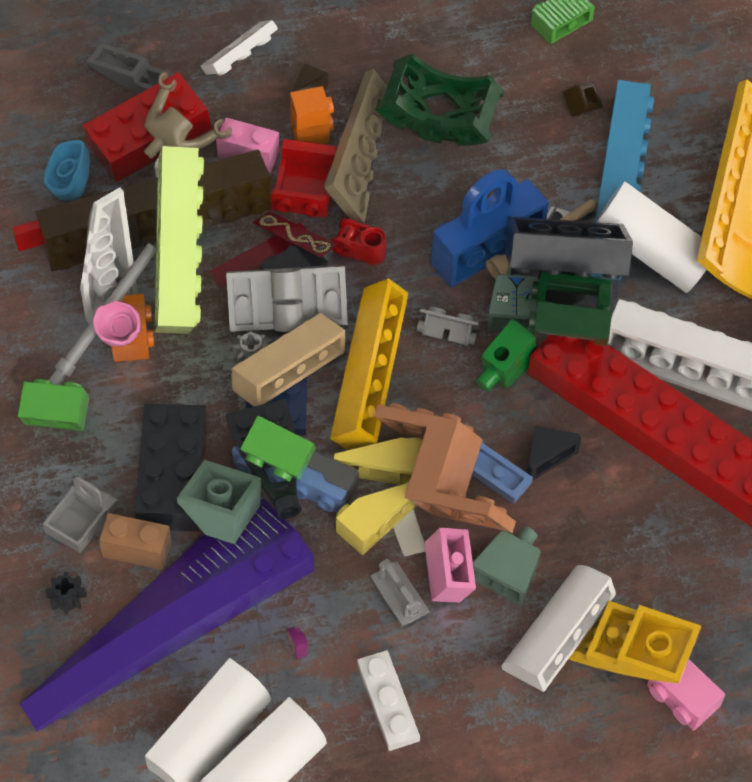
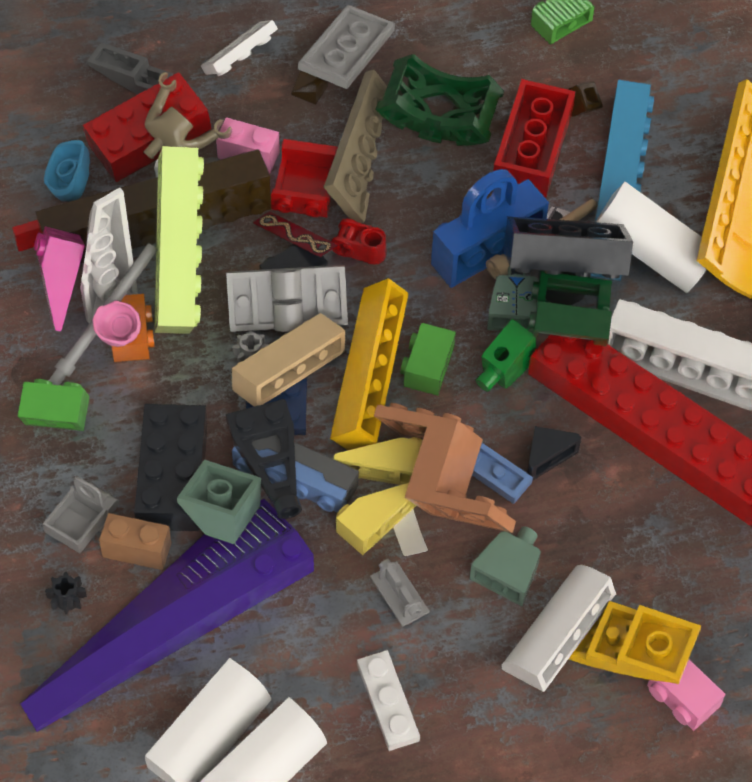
dark red sticker [208,222,306,288] -> none
bright green brick [241,416,317,482] -> none
magenta tile [286,626,308,660] -> none
orange piece [290,86,334,144] -> none
light grey hinge [417,307,480,346] -> none
bright pink brick [424,528,476,603] -> none
none -> slope [34,226,85,332]
none -> light grey tile [298,5,395,89]
none -> bright green brick [400,323,456,396]
none -> red brick [493,79,576,198]

